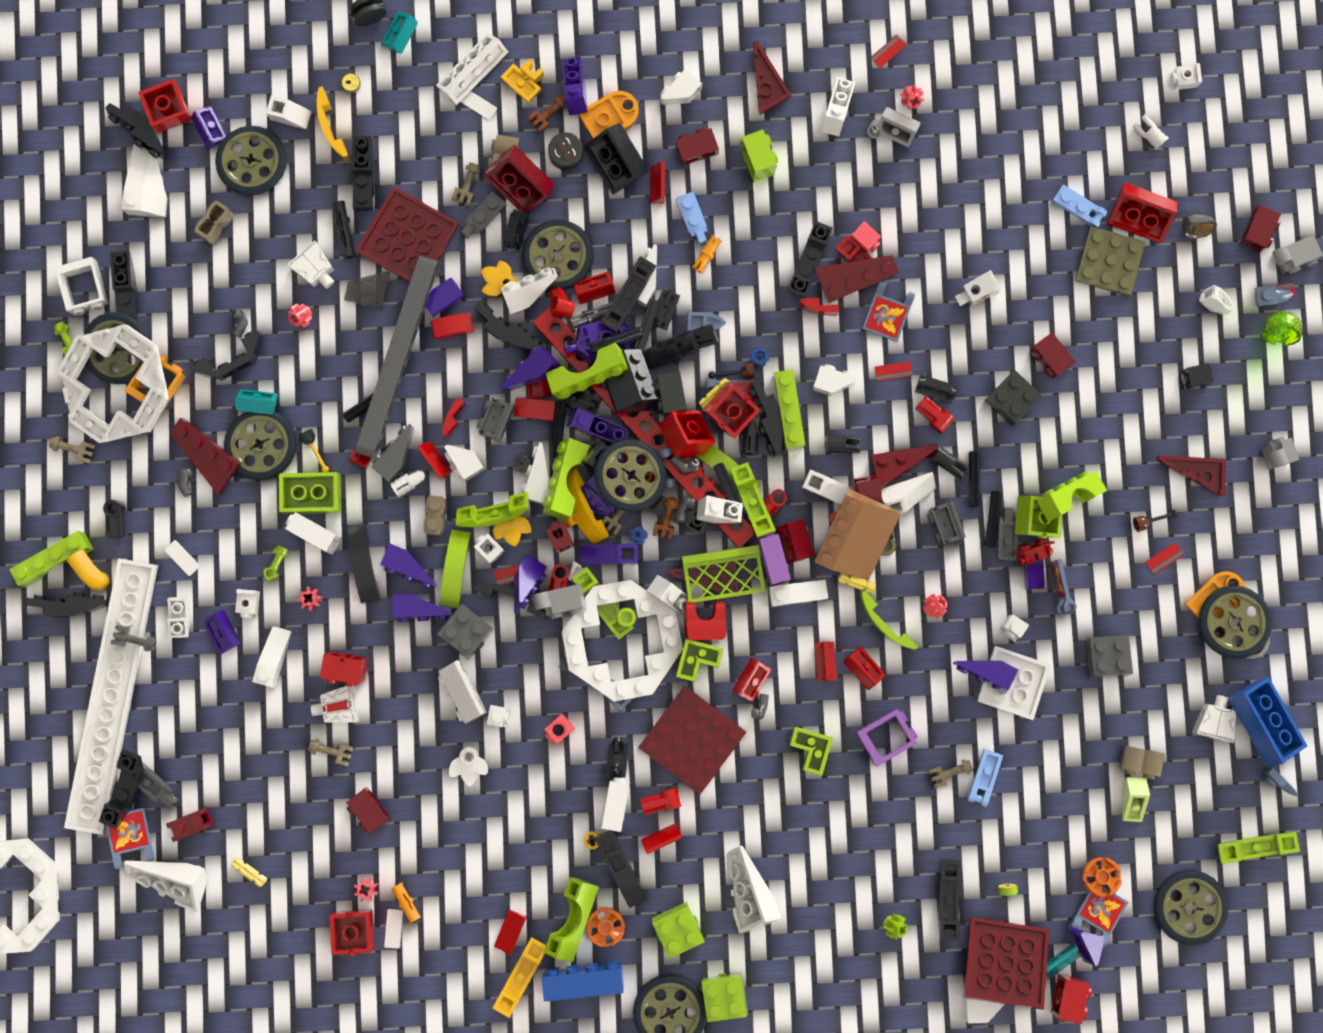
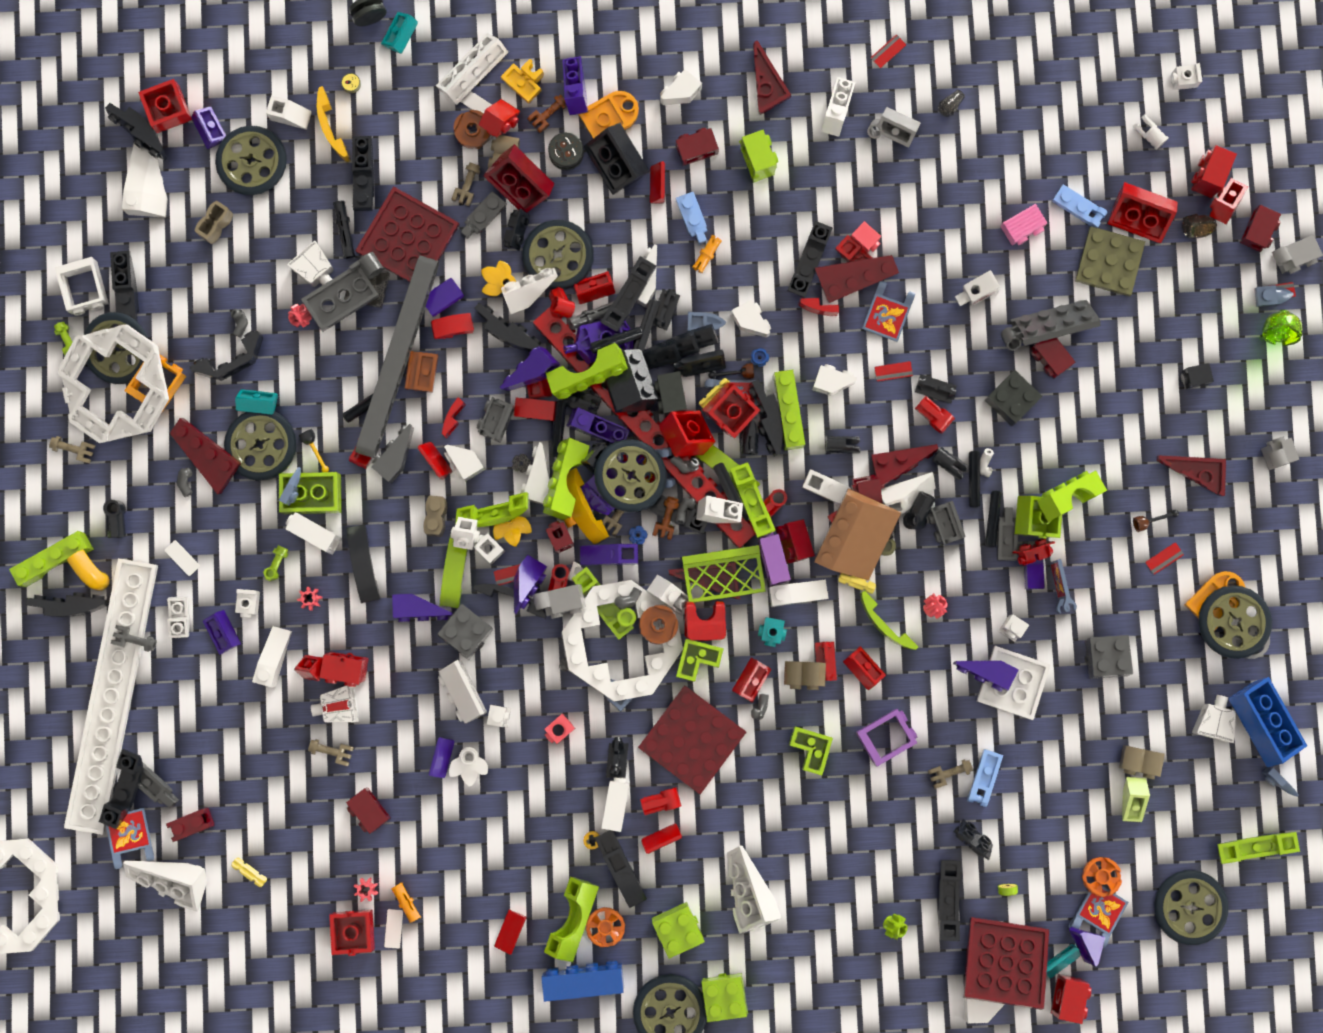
dark purple slope [380,543,437,589] -> none
white hinge [390,470,425,498] -> none
yellow slope [493,937,546,1018] -> none
coral gear [900,84,924,110] -> none
white rock [1199,285,1233,315] -> none
none -> sand blue plate [279,467,301,506]
none -> red slope [294,655,323,682]
none -> dark grey hinge [301,252,384,332]
none -> dark orange plate [405,351,438,393]
none -> dark purple slope [429,737,455,778]
none -> white brick [451,517,480,550]
none -> dark orange plate [453,110,491,149]
none -> red brick [478,99,520,137]
none -> dark grey arm [614,587,642,609]
none -> dark orange plate [639,605,678,644]
none -> black hinge [673,349,726,377]
none -> white slope [731,299,771,338]
none -> teal brick [758,617,787,647]
none -> dark tan brick [784,661,826,690]
none -> black piece [903,491,936,529]
none -> clear smoke cone [938,90,965,117]
none -> black hinge [953,819,993,860]
none -> white arm [980,448,994,477]
none -> bright pink brick [1000,204,1047,245]
none -> dark grey hinge [1001,300,1100,351]
none -> red brick [1191,145,1237,198]
none -> red brick [1209,178,1249,225]

